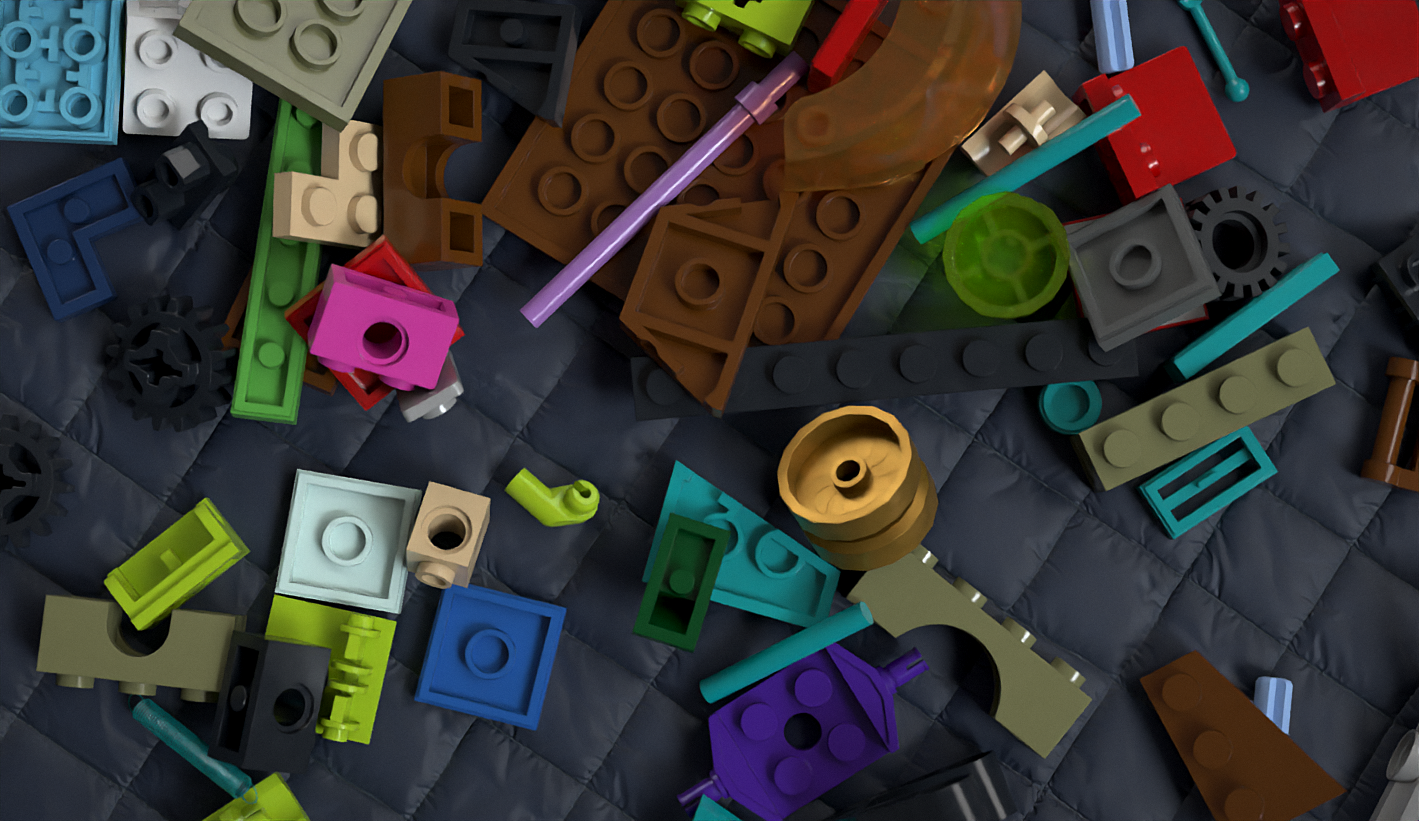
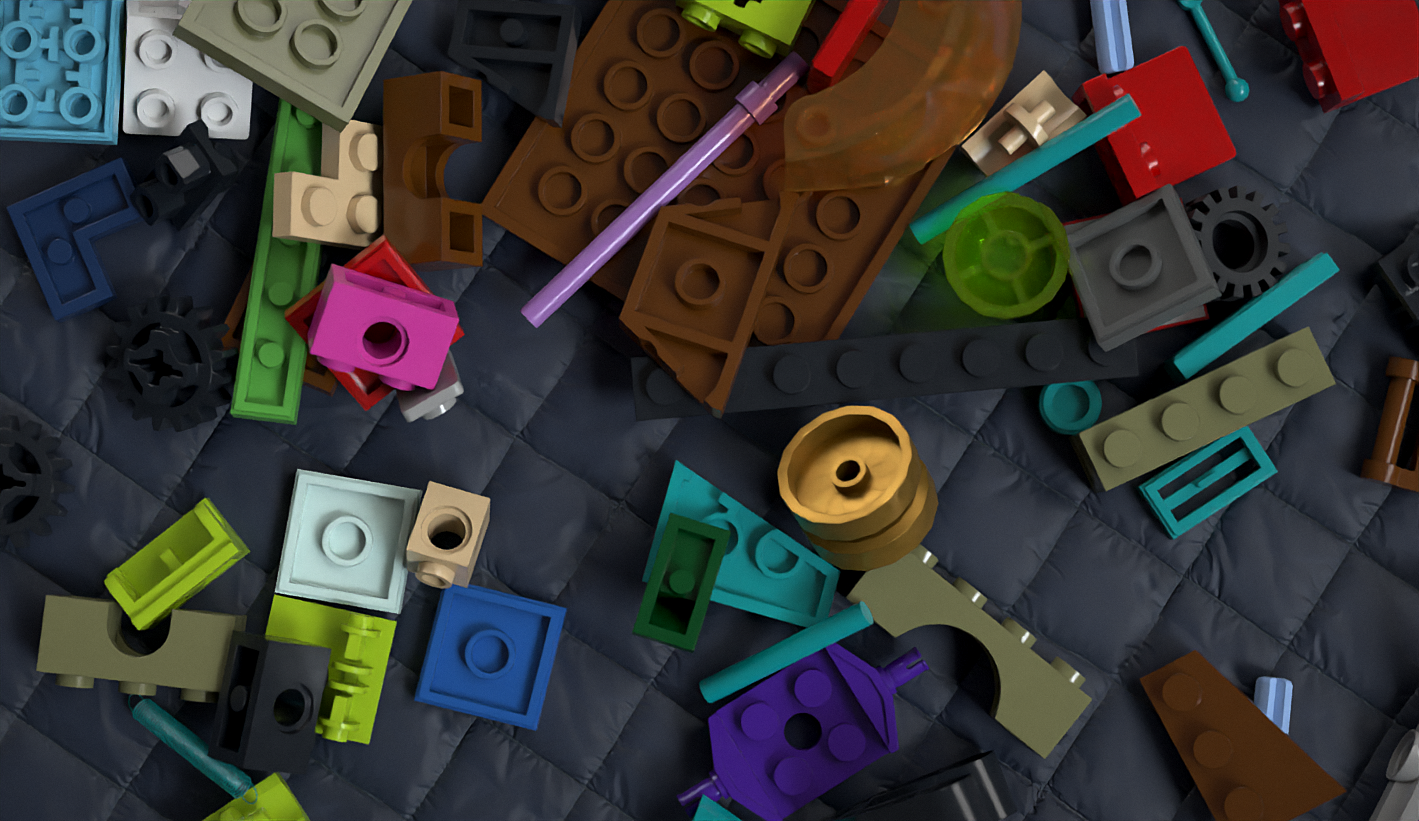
lime arm [504,468,600,527] -> none

